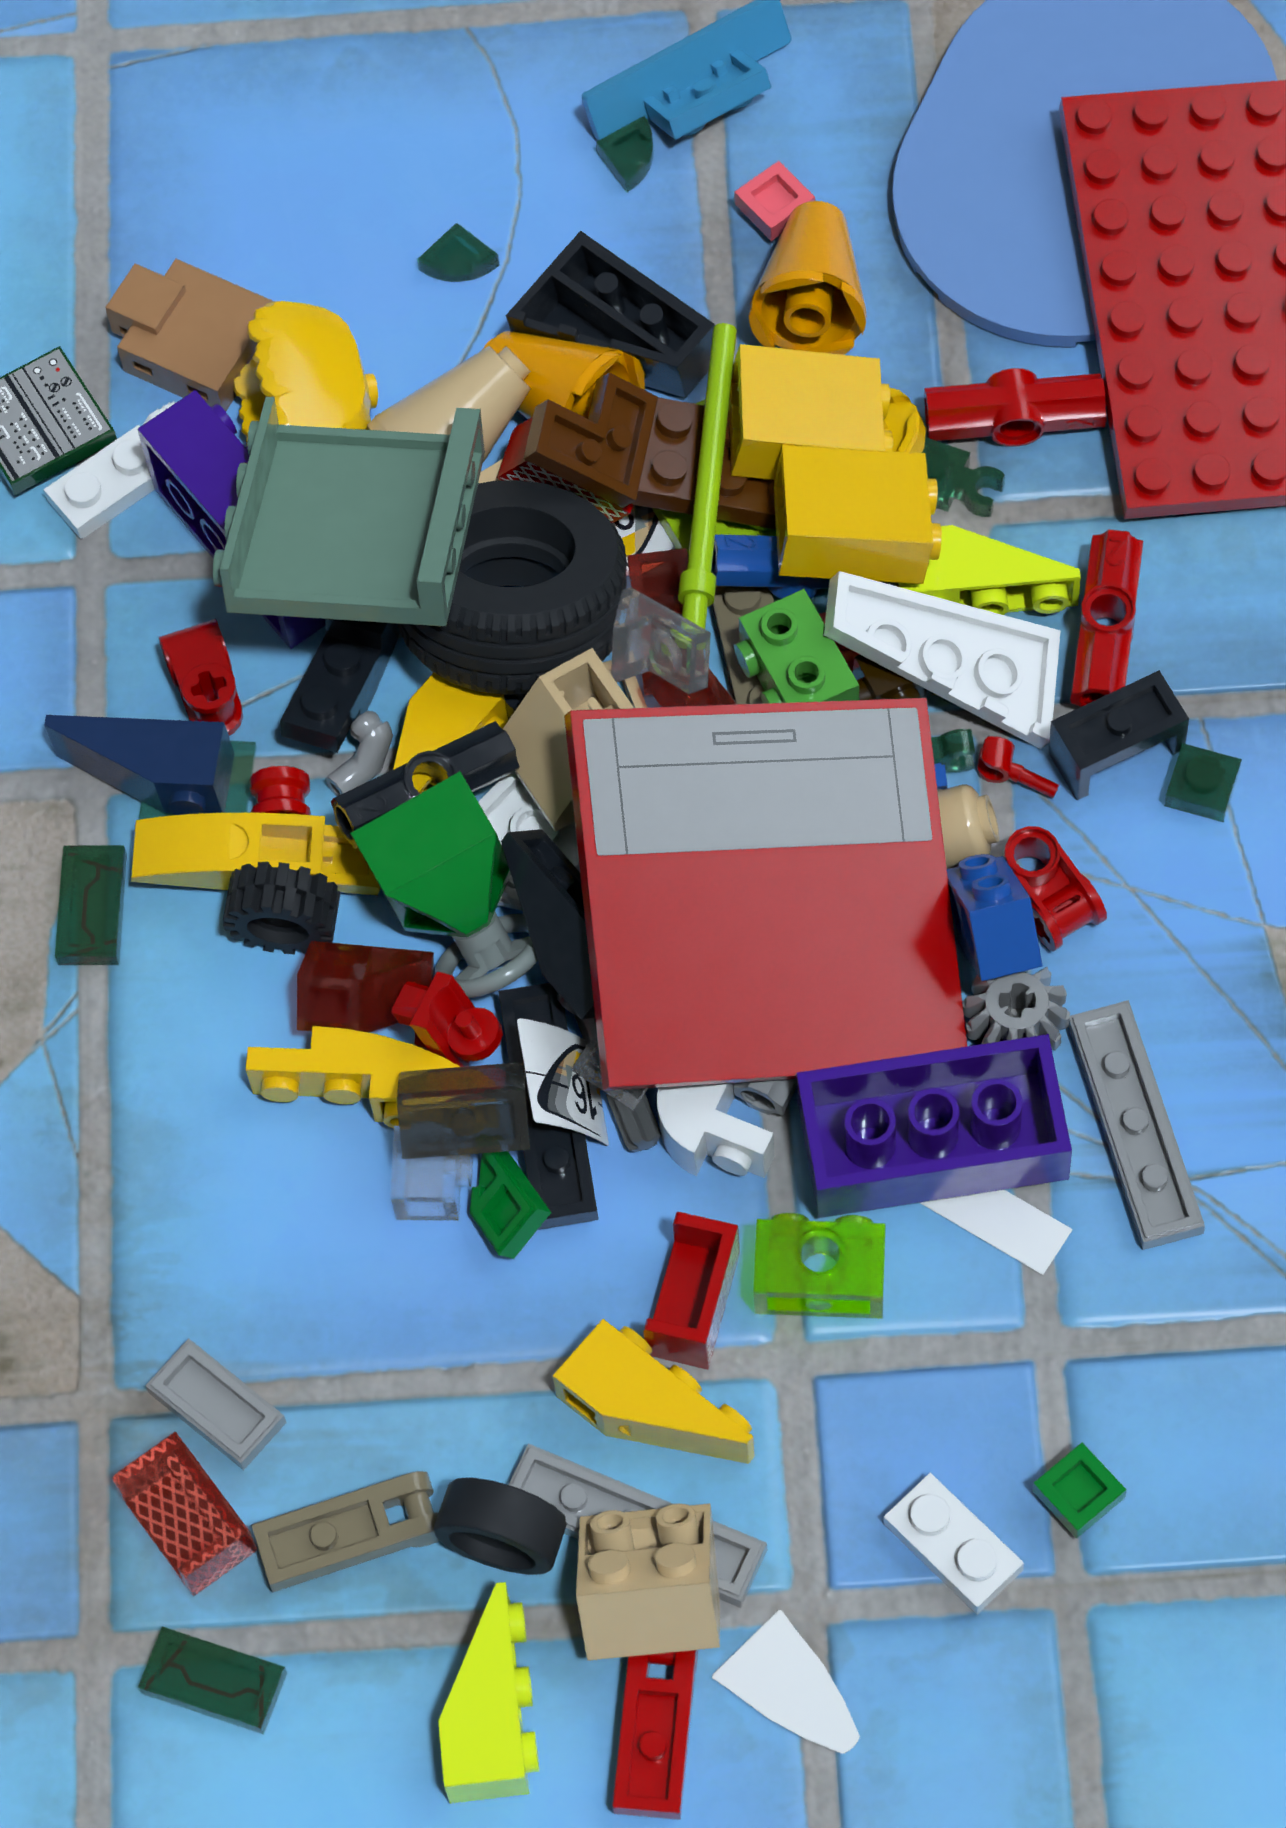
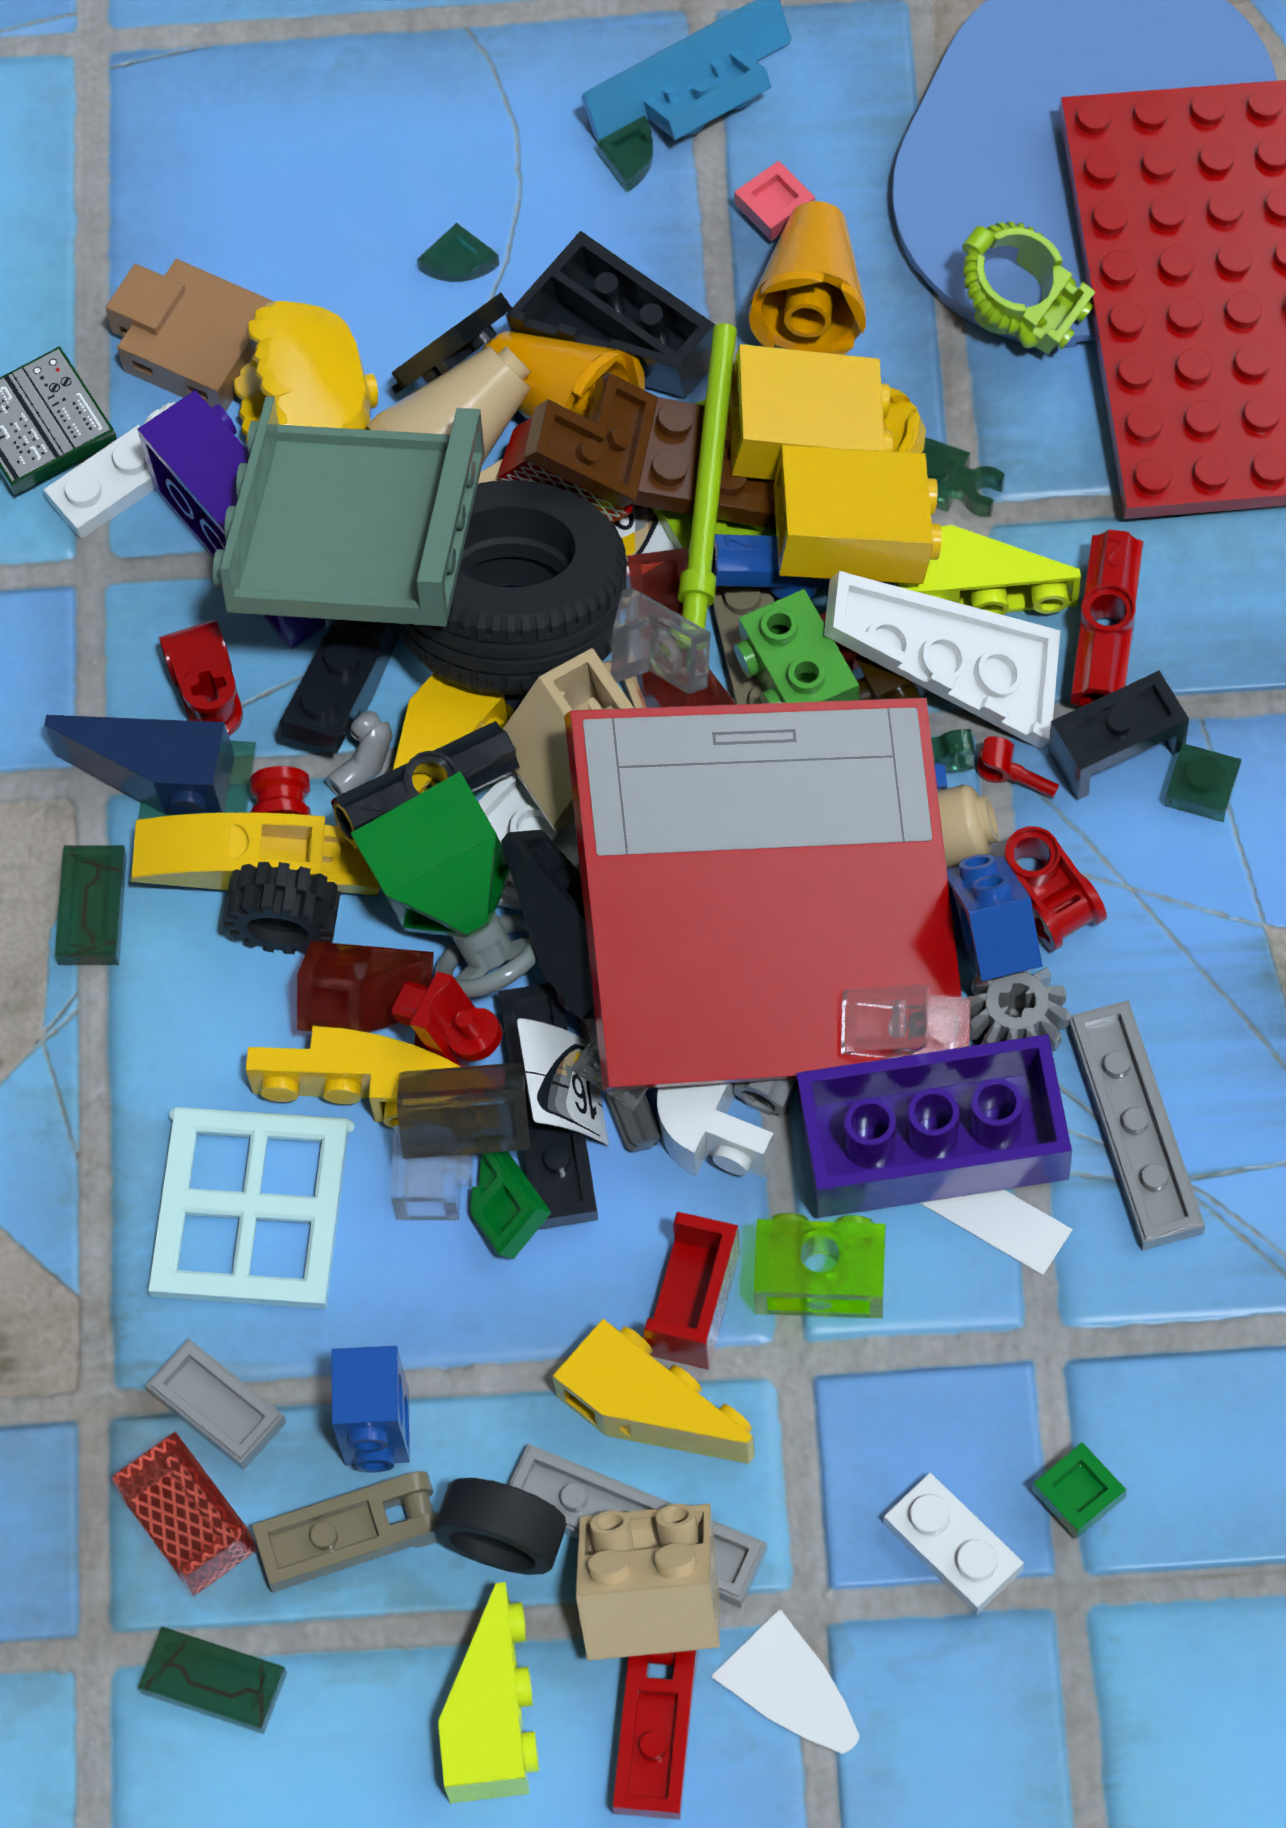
red piece [924,368,1106,446] -> none
none -> light aqua window [148,1107,355,1309]
none -> blue brick [331,1346,410,1472]
none -> black piece [391,292,513,394]
none -> clear slope [841,984,970,1058]
none -> lime piece [962,221,1095,354]

